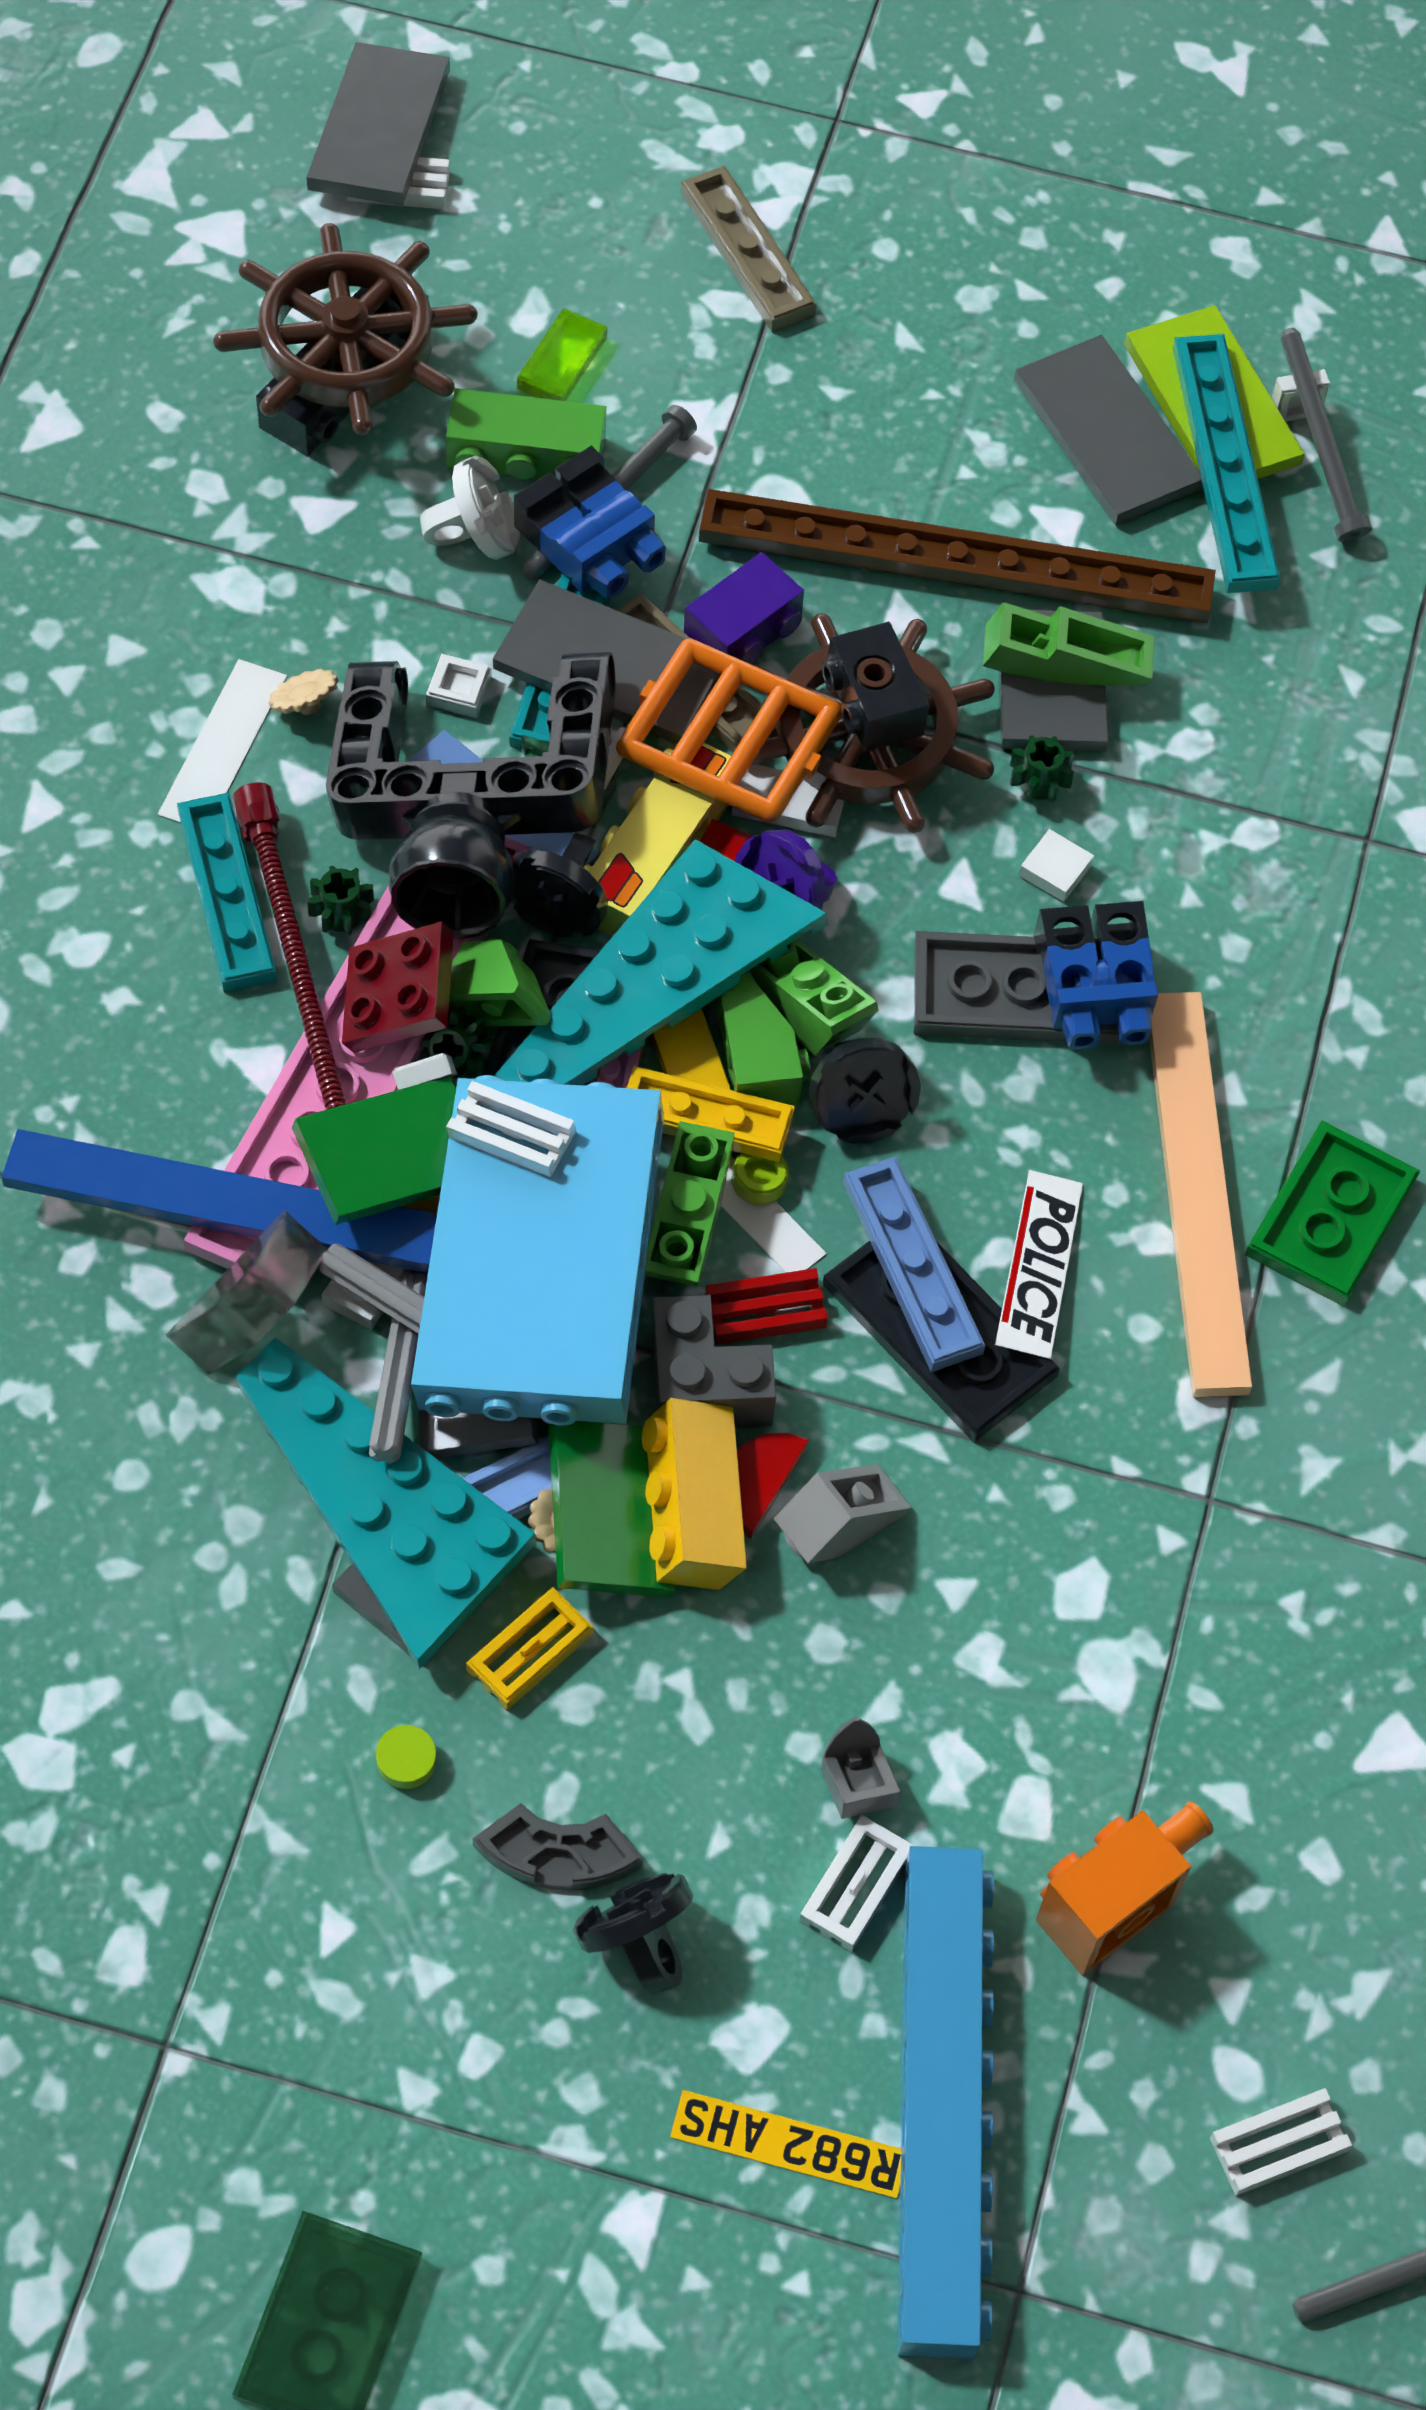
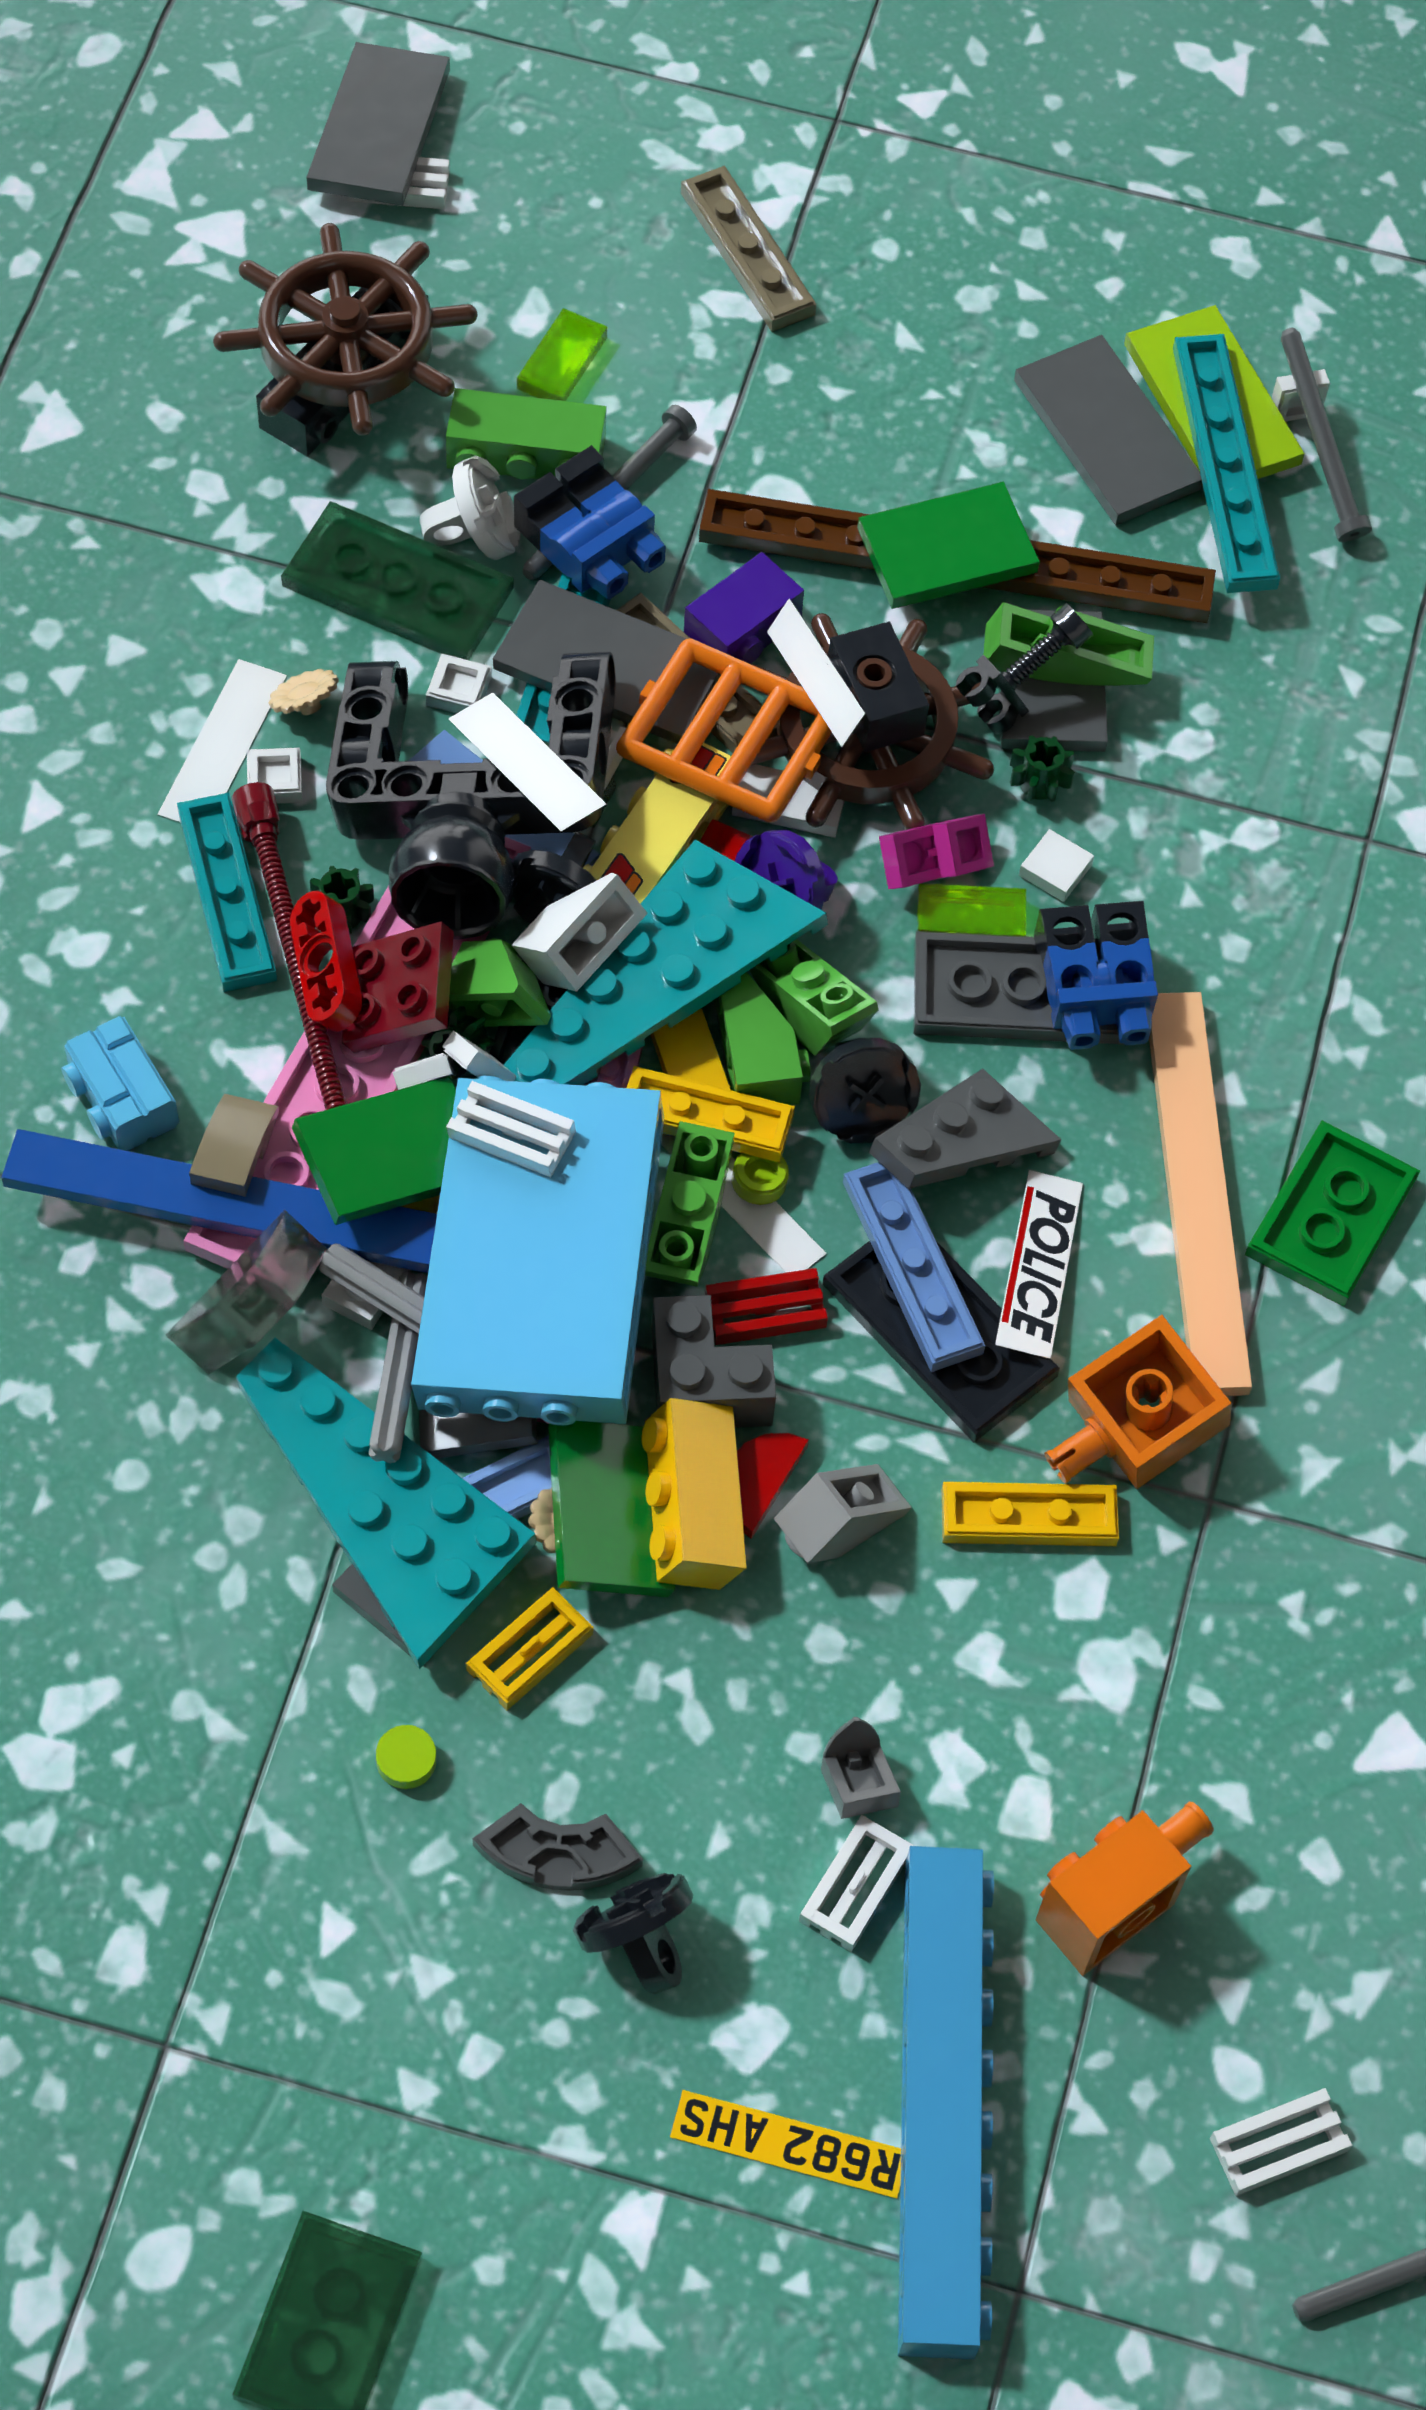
none -> medium azure brick [61,1016,179,1151]
none -> dark tan slope [189,1094,279,1197]
none -> white tile [247,748,302,803]
none -> clear green tile [281,501,514,660]
none -> red beam [290,891,362,1032]
none -> white tile [442,1030,517,1081]
none -> white sticker [449,693,606,831]
none -> white slope [512,873,648,991]
none -> white sticker [767,599,865,747]
none -> green tile [857,481,1040,609]
none -> dark grey wing [869,1068,1062,1189]
none -> dark pink slope [879,814,994,889]
none -> clear neon green tile [917,883,1026,936]
none -> yellow tile [941,1482,1119,1546]
none -> black bar [956,603,1094,734]
none -> orange brick [1044,1315,1232,1489]

